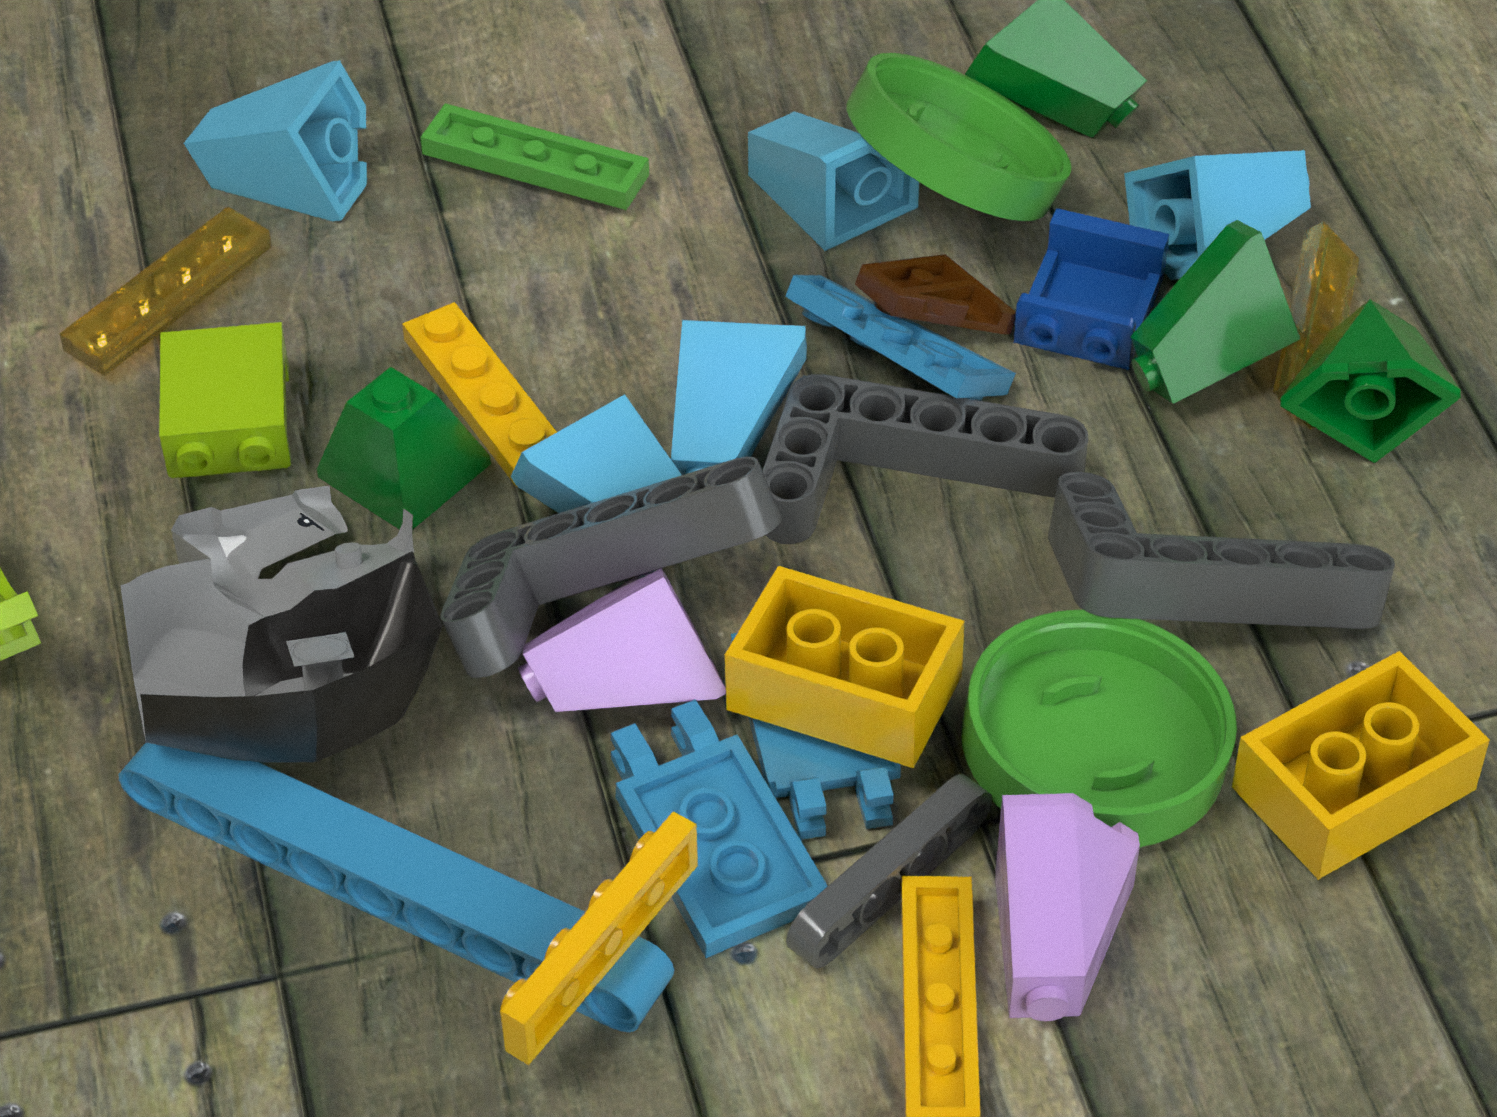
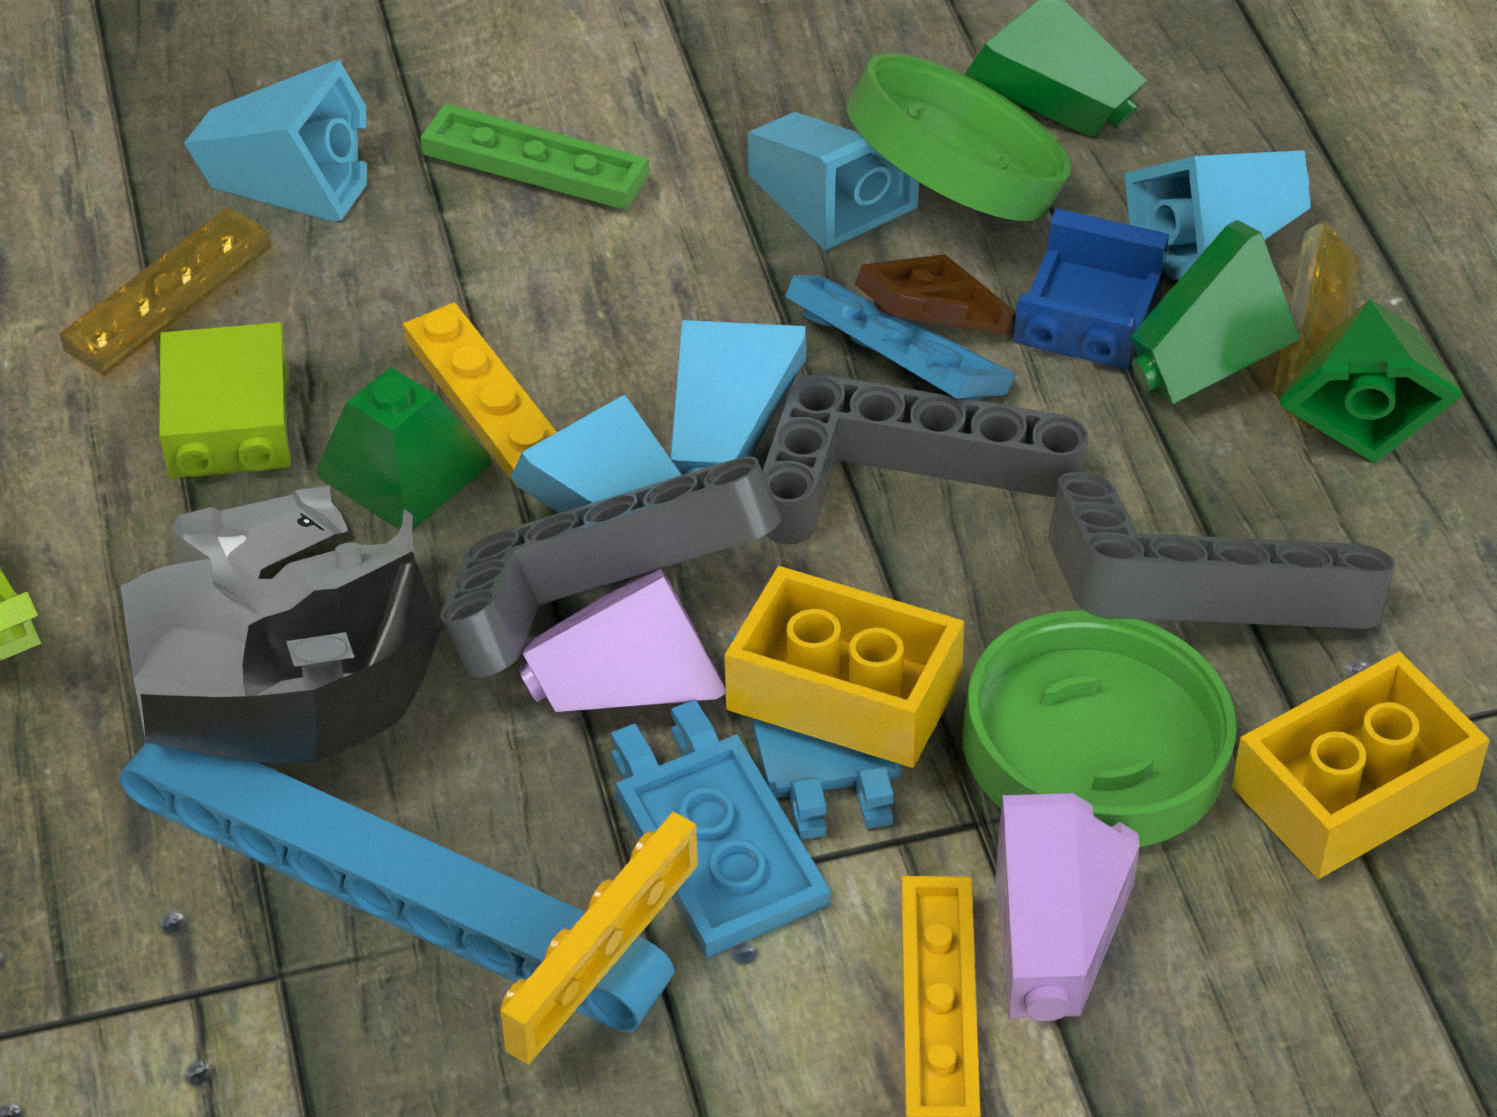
dark grey beam [786,774,993,969] -> none

